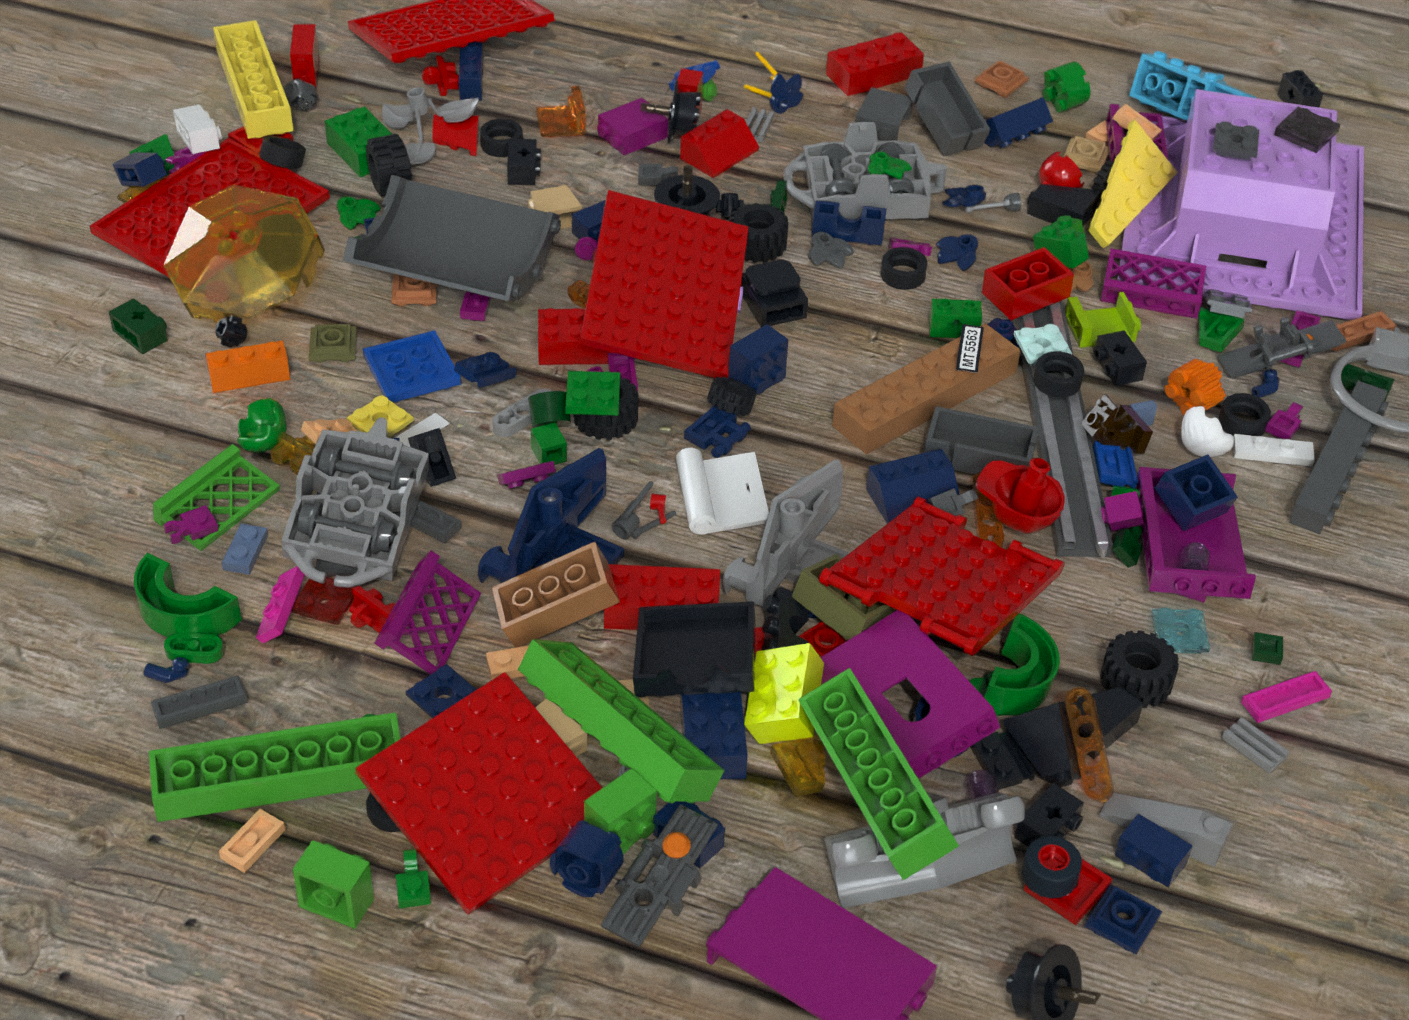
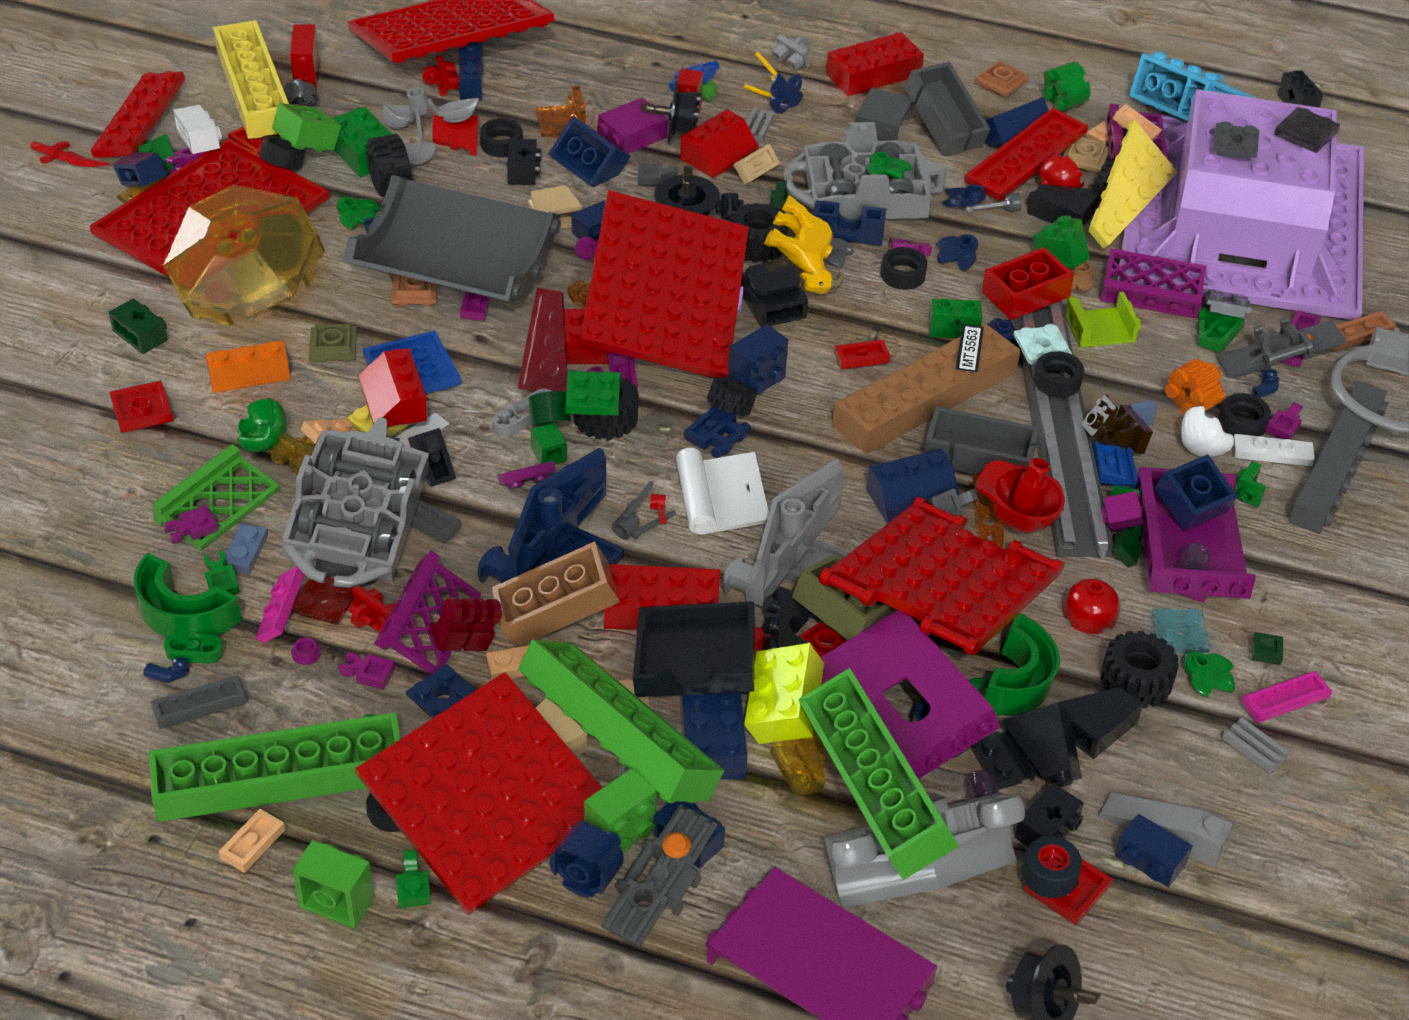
black gear [215,315,248,347] -> none
dark blue plate [454,352,517,388] -> none
clear orange beam [1065,687,1114,802] -> none
dark blue piece [1085,884,1162,955] -> none
black brick [1093,330,1147,386] -> none
dark green plate [1341,364,1395,401] -> none
none -> red piece [30,141,110,167]
none -> red plate [90,71,186,158]
none -> red plate [109,380,173,433]
none -> green plate [204,550,241,594]
none -> bright green brick [272,103,341,152]
none -> magenta plate [291,638,321,665]
none -> magenta plate [339,652,395,690]
none -> red slope [359,348,427,427]
none -> dark red legs [428,597,502,651]
none -> dark red wing [517,288,568,392]
none -> dark blue slope [548,116,631,188]
none -> tan plate [733,143,780,184]
none -> yellow animal [764,195,844,294]
none -> light grey hips [772,34,812,71]
none -> red plate [834,340,890,369]
none -> red plate [965,107,1088,201]
none -> red cylinder [1062,578,1120,634]
none -> green plate [1184,651,1235,697]
none -> green bracket [1235,461,1266,507]

